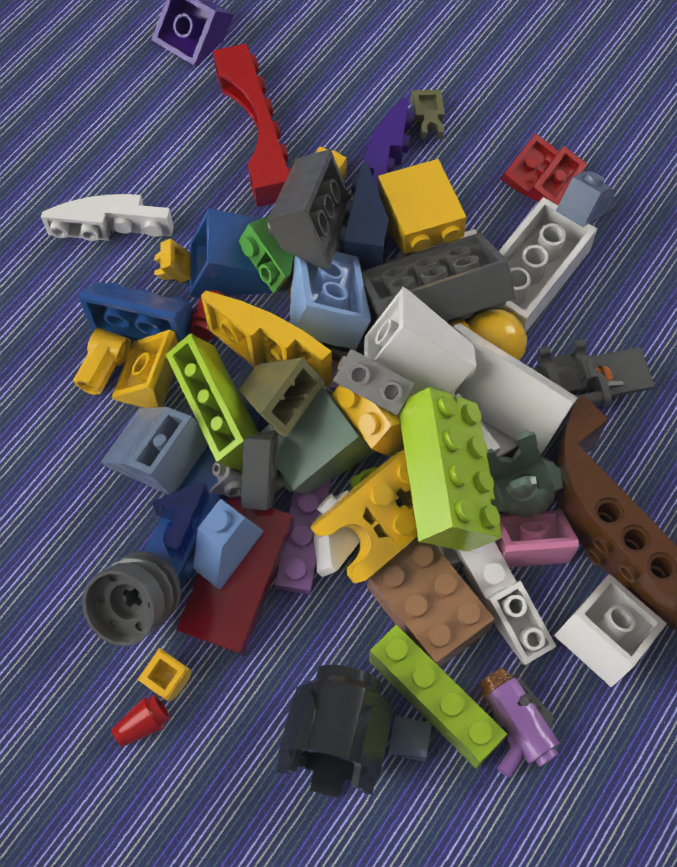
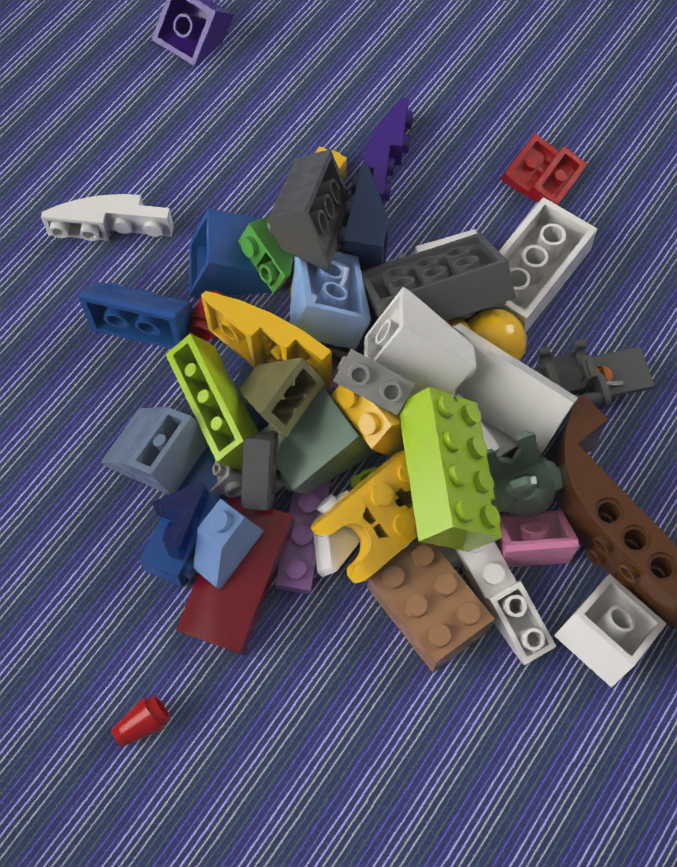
yellow piece [73,328,131,396] -> none
dark grey wheel [82,551,181,646] -> none
yellow slope [111,329,178,408] -> none
yellow brick [137,648,192,701] -> none
yellow tile [154,238,191,283] -> none
red arch [213,43,292,207] -> none
black piece [276,665,394,798] -> none
lime brick [369,625,507,769] -> none
yellow slope [378,159,467,254] -> none
sand blue slope [388,716,432,762] -> none
olive plate [410,90,445,140] -> none
medium lavender piece [479,667,560,778] -> none
sand blue slope [556,171,616,227] -> none

